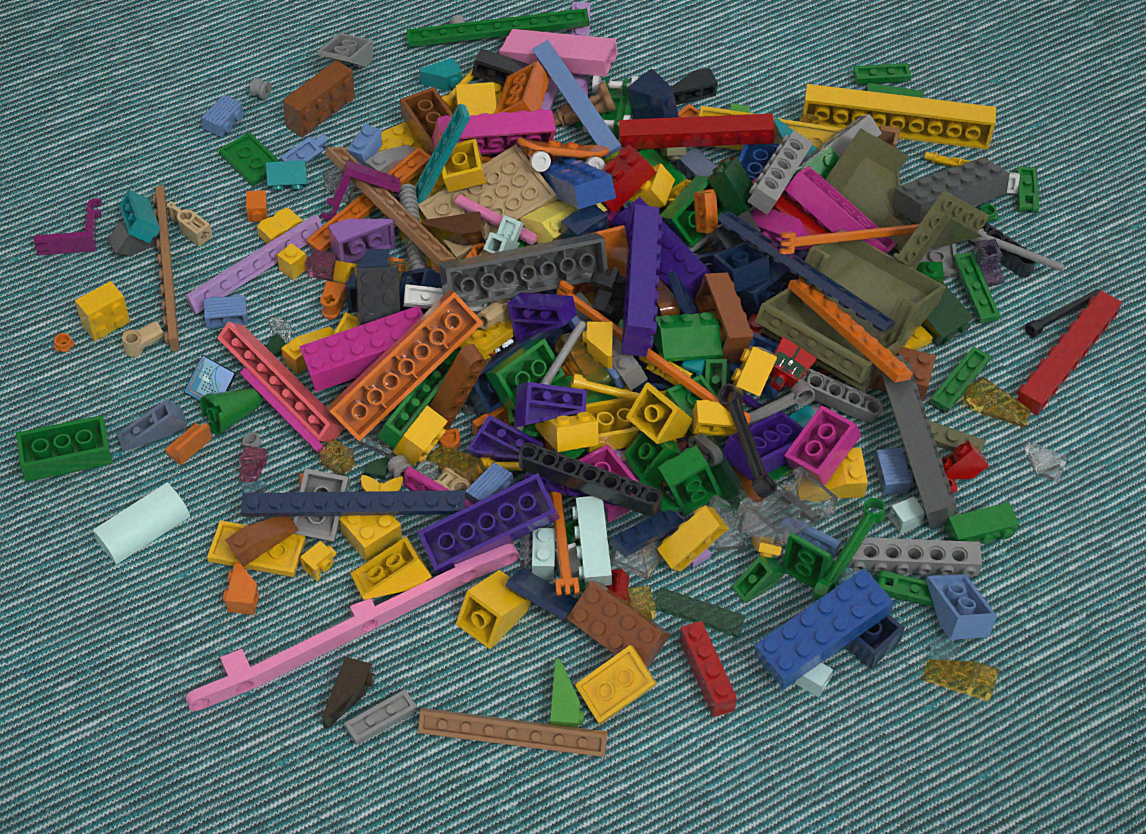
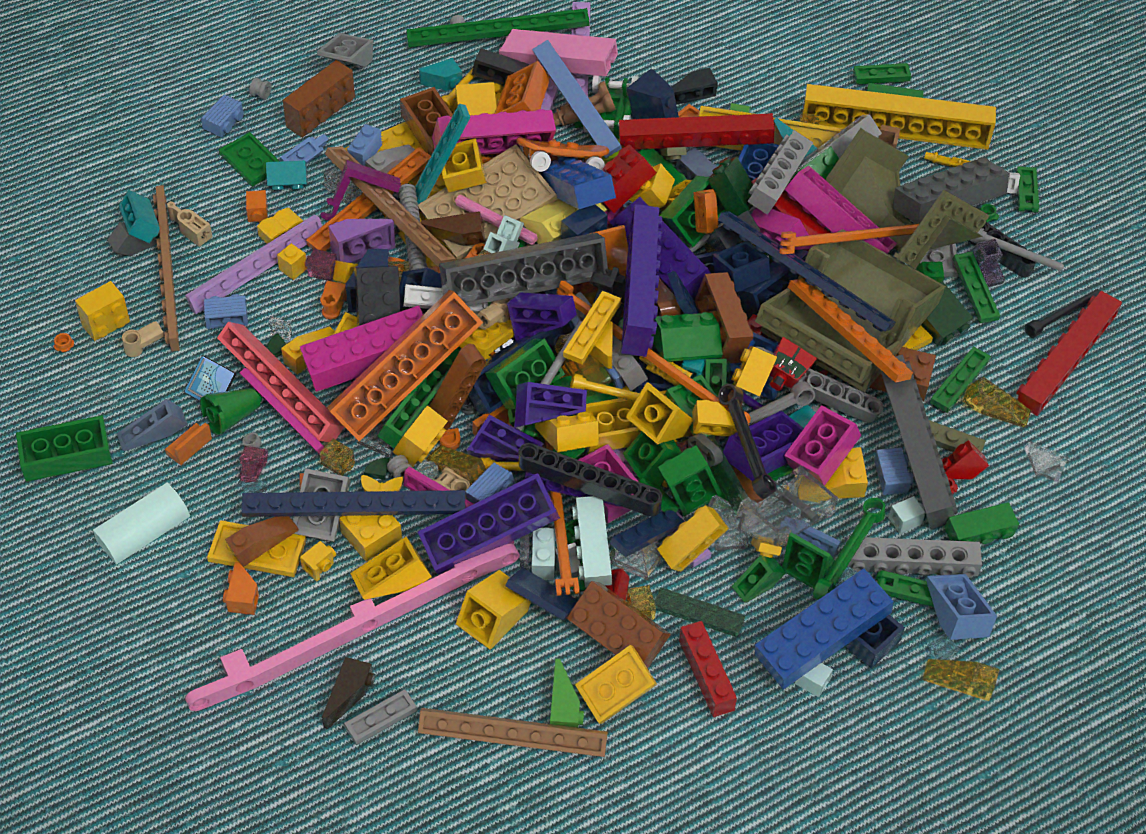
magenta hinge [34,198,102,255] -> none
none -> yellow plate [563,291,621,365]

